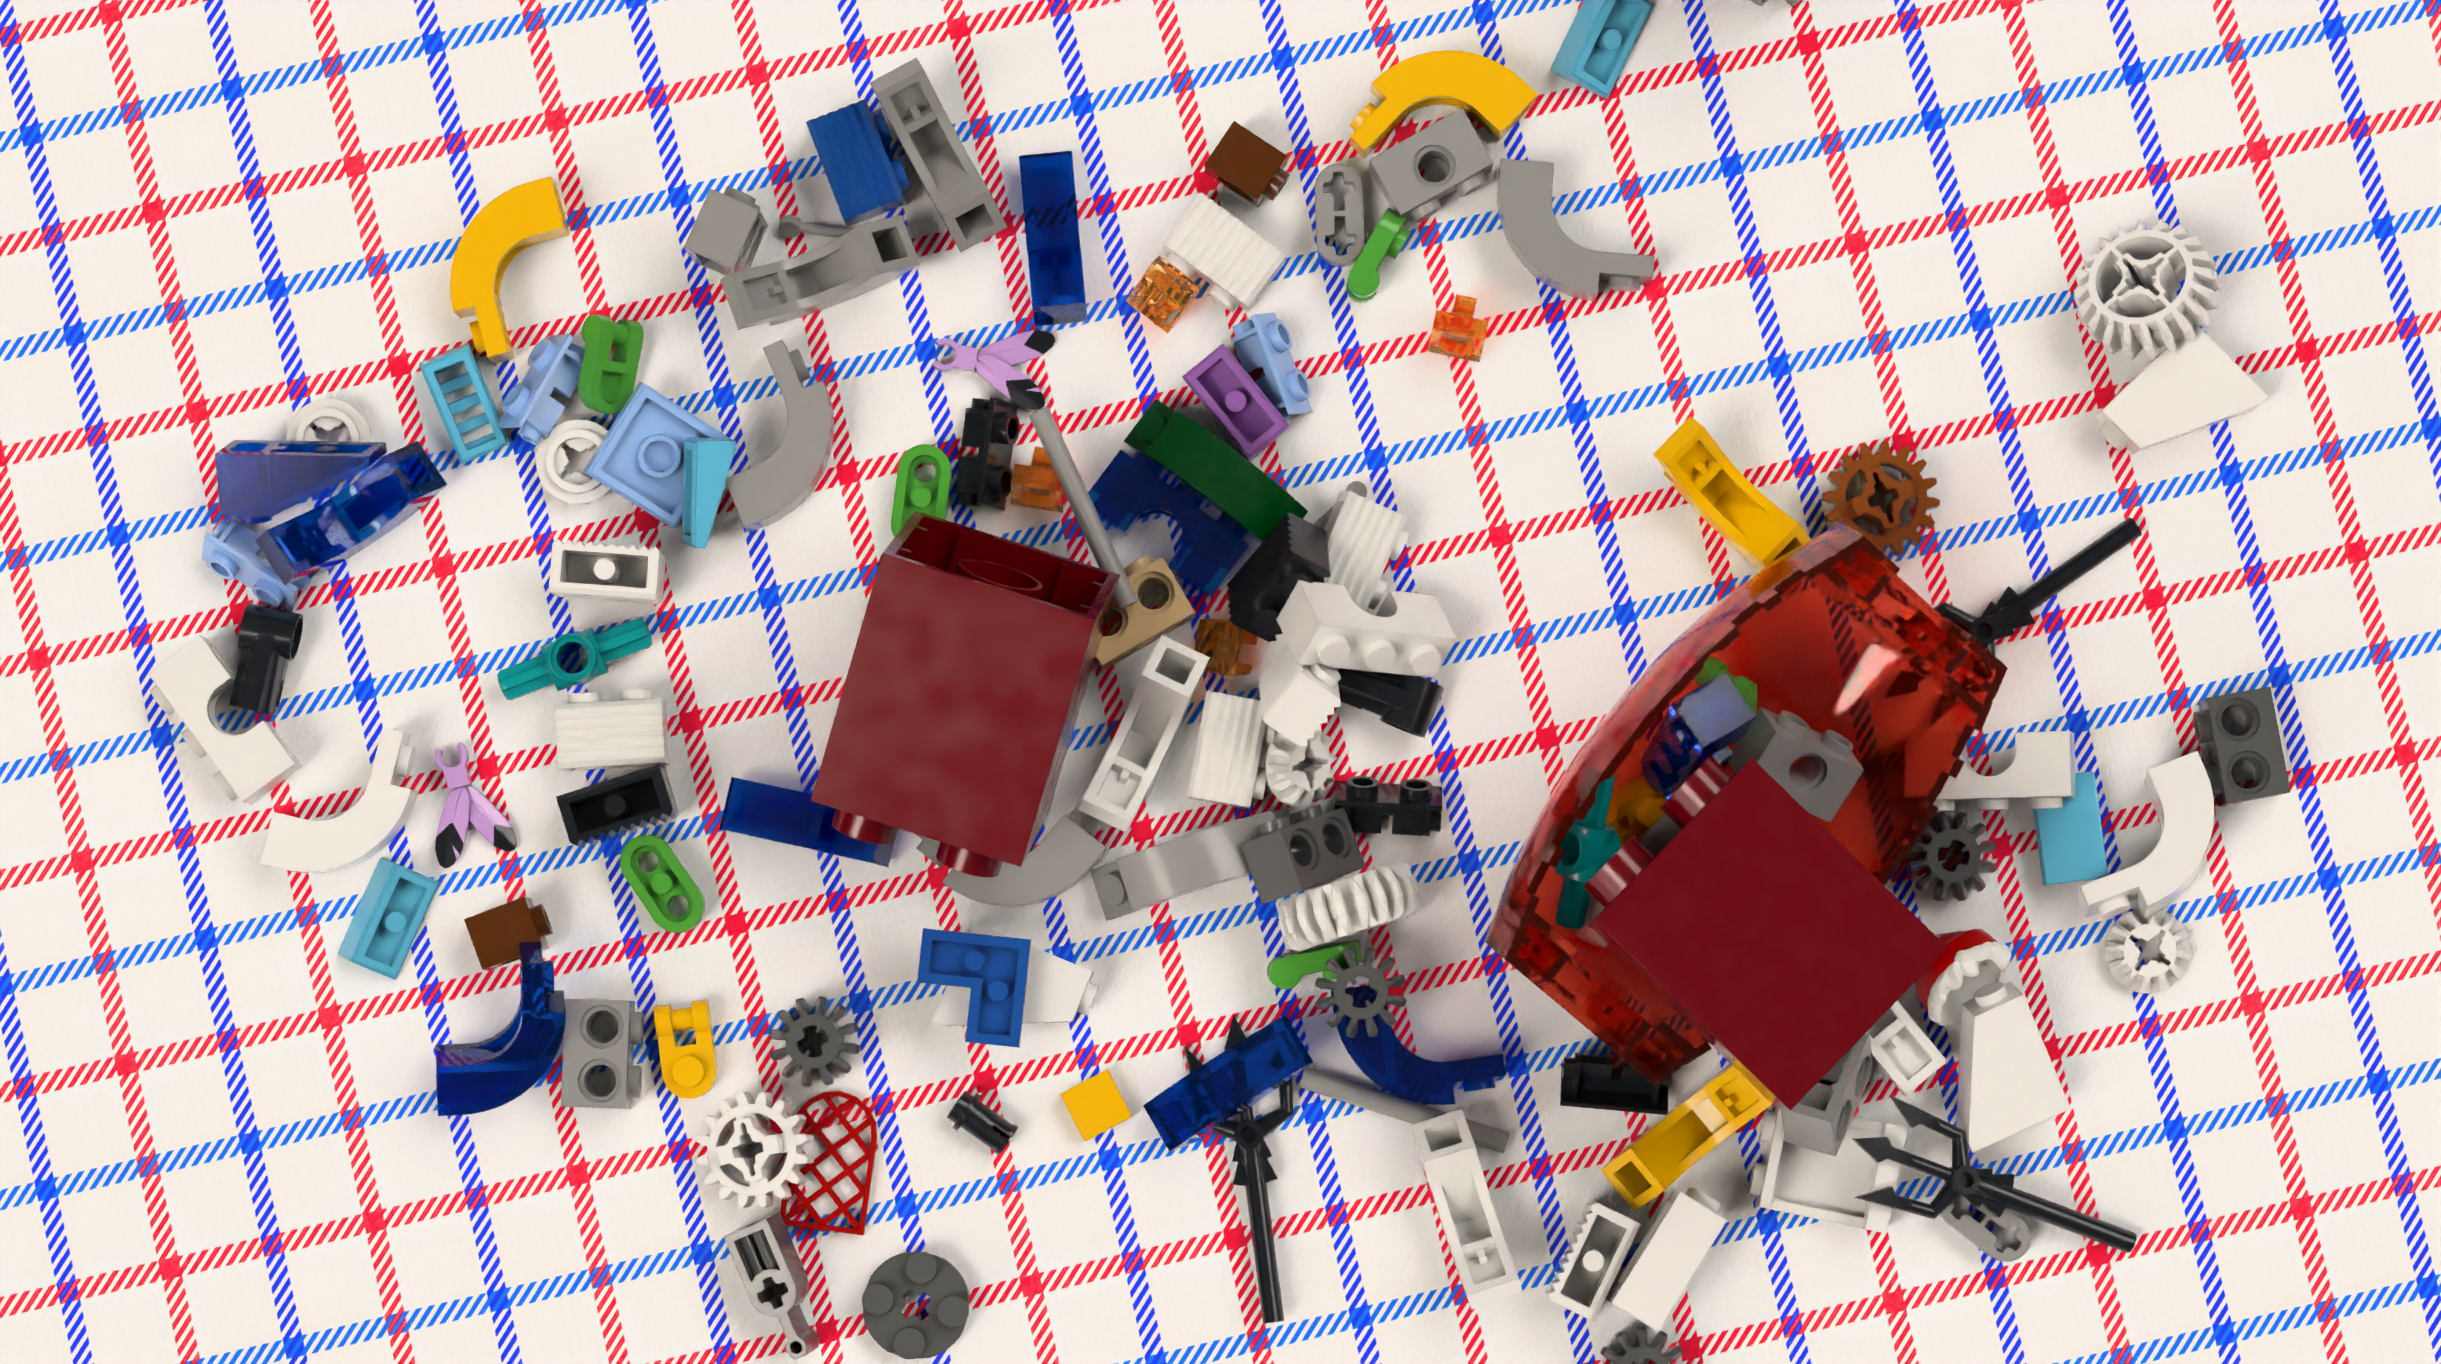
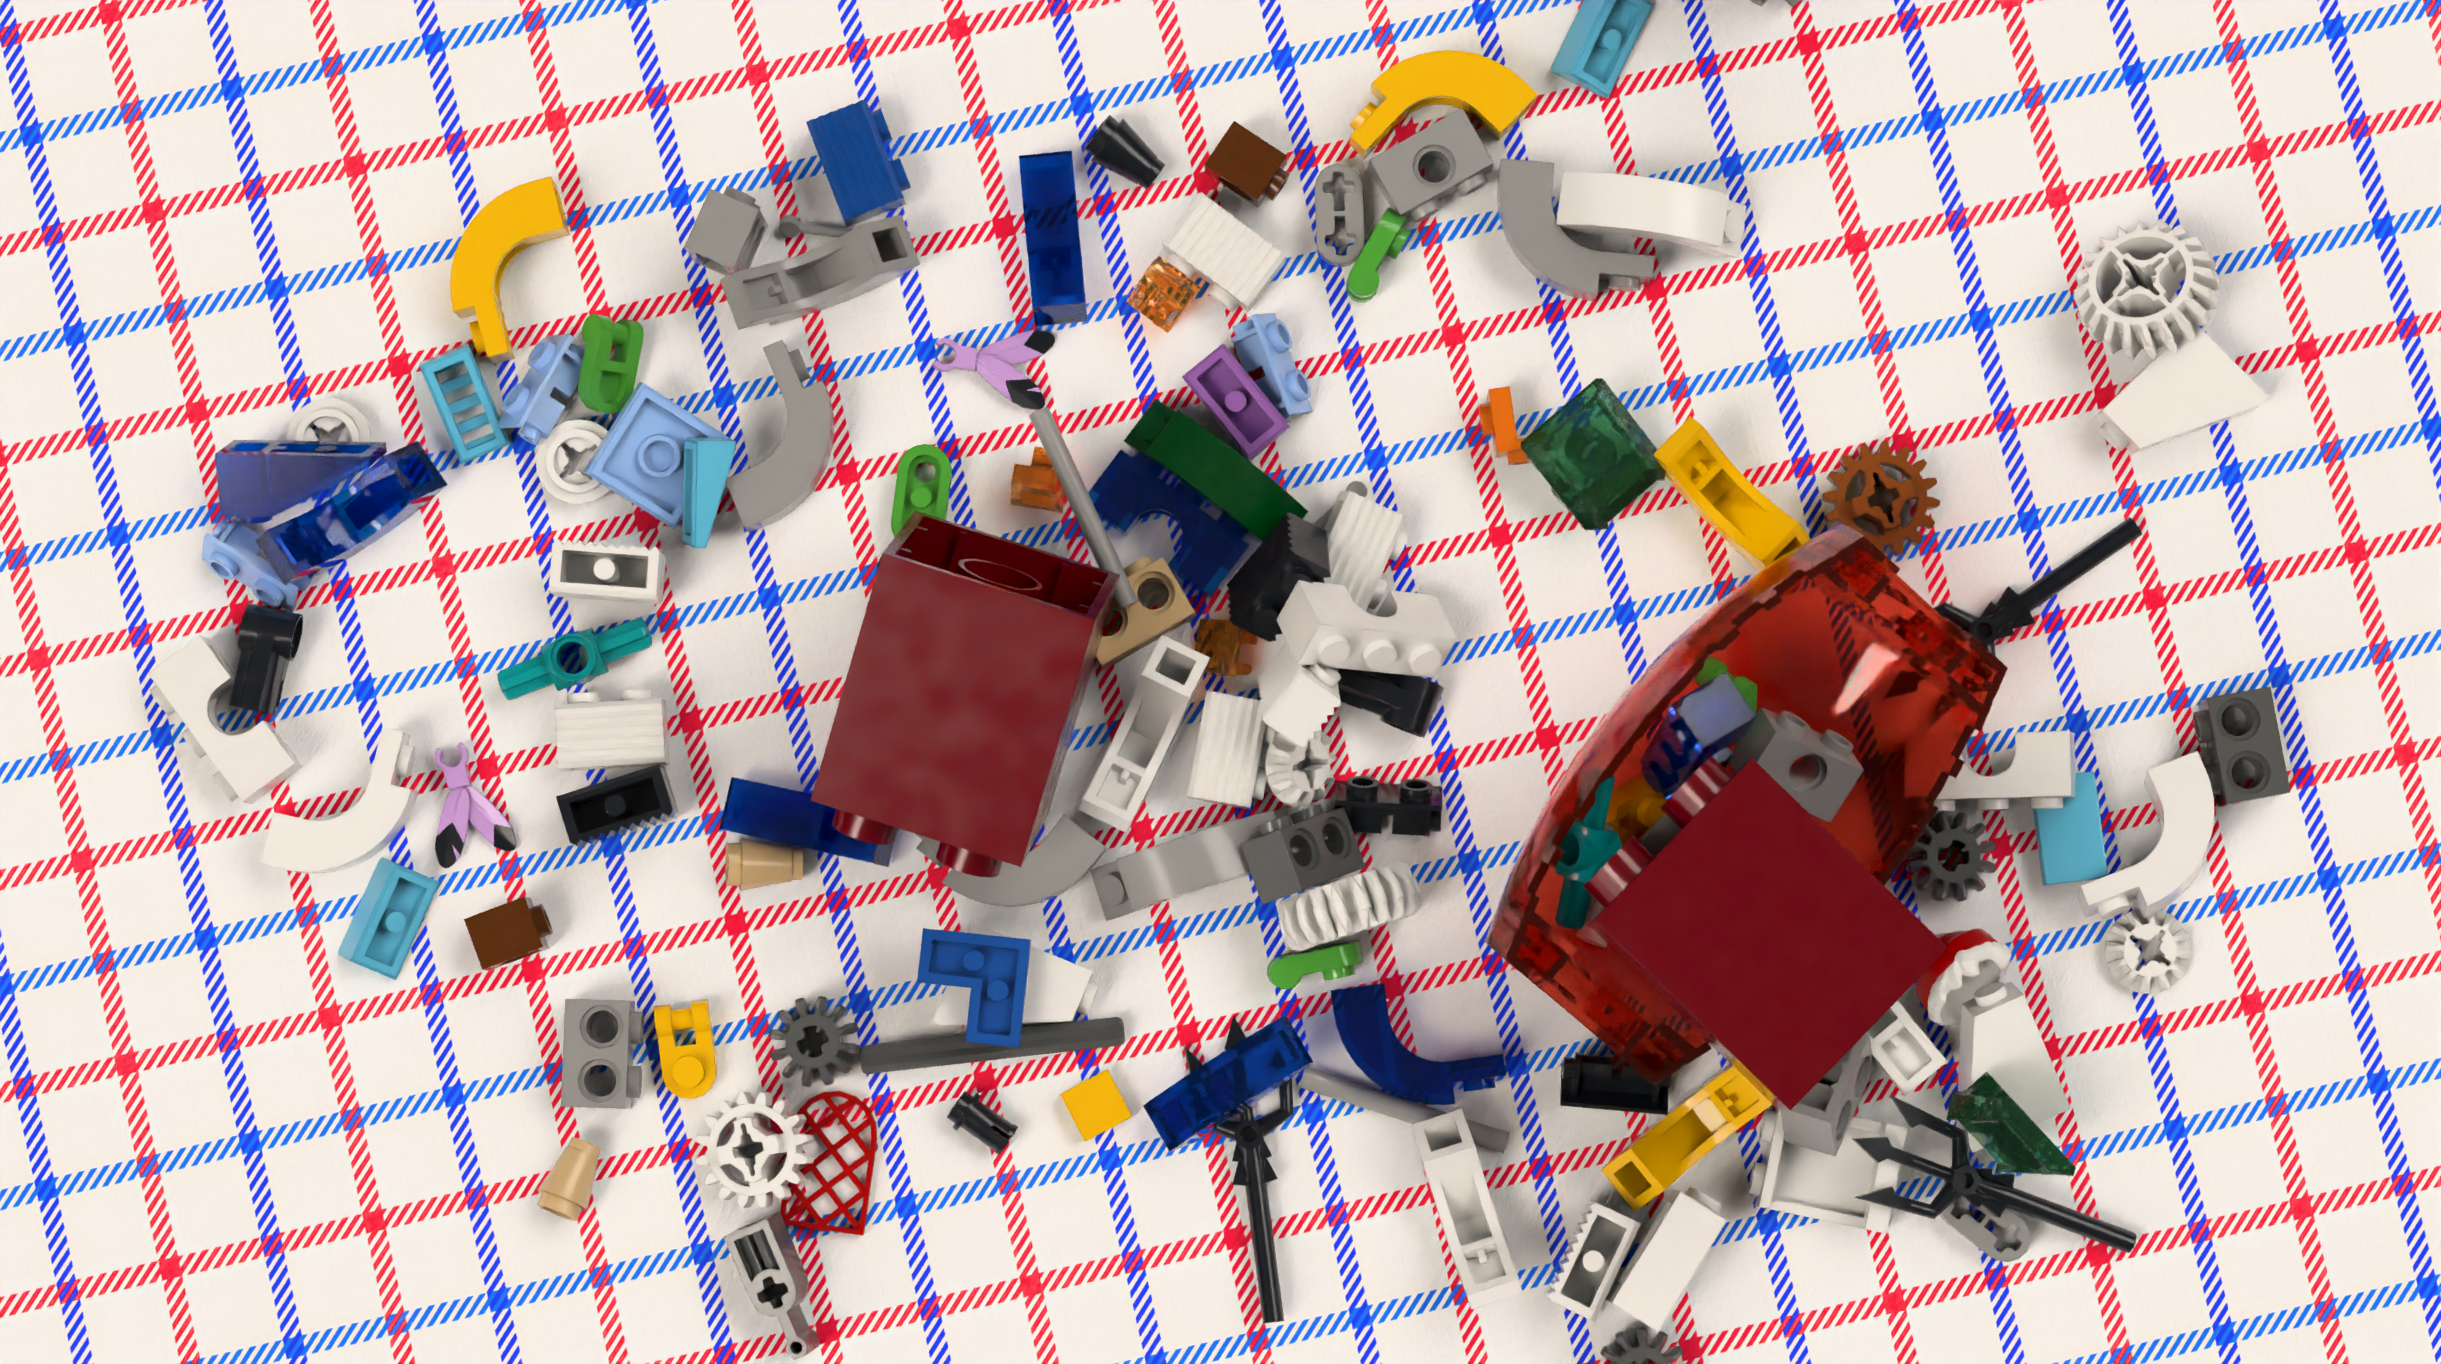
clear blue arch [435,942,566,1116] -> none
bright green plate [620,835,705,933] -> none
dark grey plate [862,1252,970,1359] -> none
light grey arch [870,57,1007,252] -> none
black hinge [955,397,1020,511] -> none
dark grey gear [1315,947,1406,1038] -> none
clear orange tile [1427,294,1489,362] -> none
none -> tan cone [537,1137,601,1221]
none -> tan cone [725,838,803,891]
none -> dark grey axle [859,1017,1125,1074]
none -> black cone [1084,115,1165,189]
none -> orange bracket [1478,386,1550,465]
none -> clear green slope [1521,378,1666,530]
none -> white arch [1556,172,1746,258]
none -> clear green slope [1946,1071,2076,1176]

